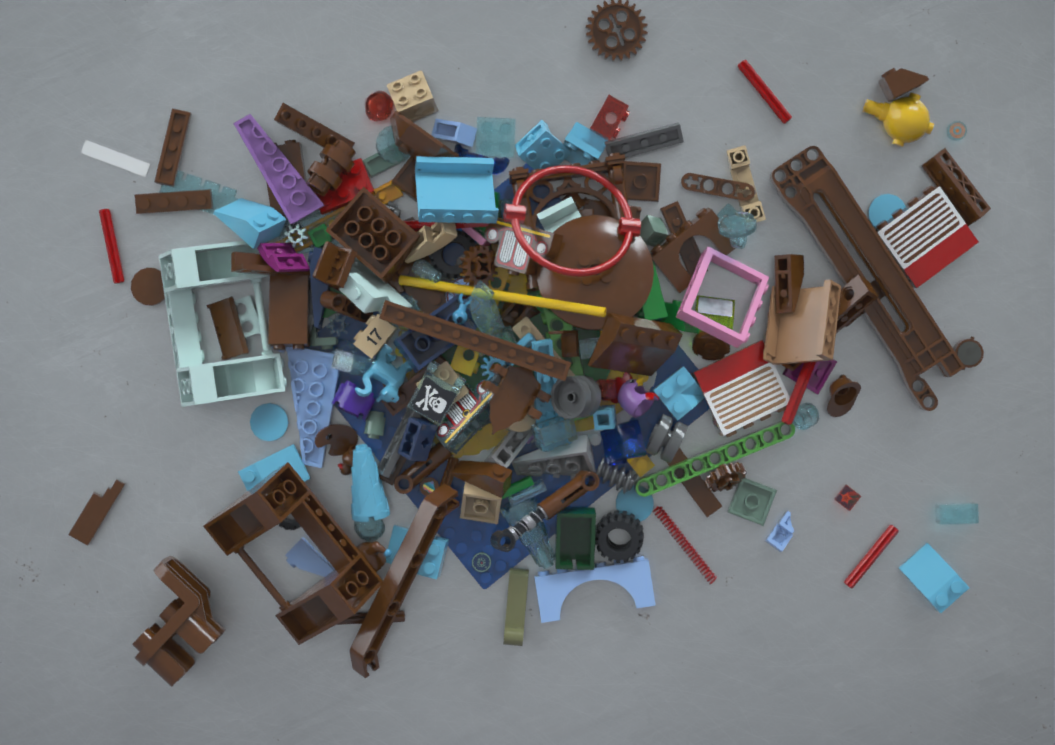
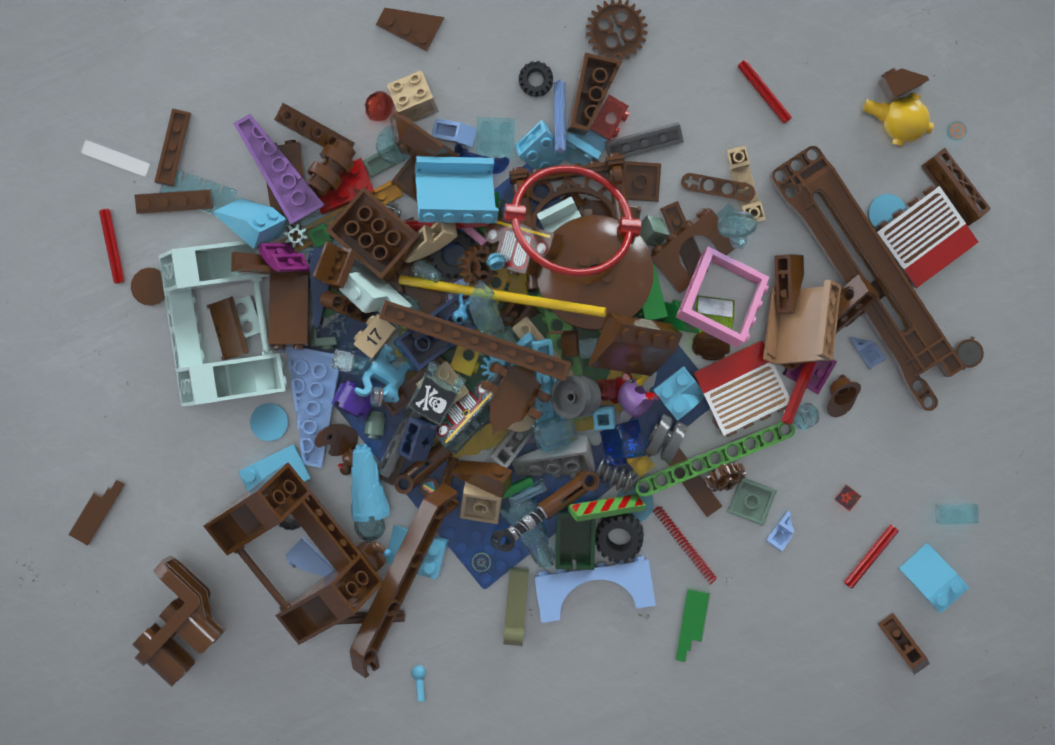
none -> clear light blue tile [370,387,383,407]
none -> reddish brown wing [376,7,445,52]
none -> medium azure bar [411,665,426,702]
none -> medium azure plate [486,253,505,270]
none -> black tyre [519,61,553,97]
none -> light blue axle [554,79,566,153]
none -> reddish brown wedge [567,52,622,136]
none -> bright green tile [568,494,646,522]
none -> green piece [676,589,710,662]
none -> light blue slope [850,337,886,370]
none -> reddish brown slope [878,613,930,675]

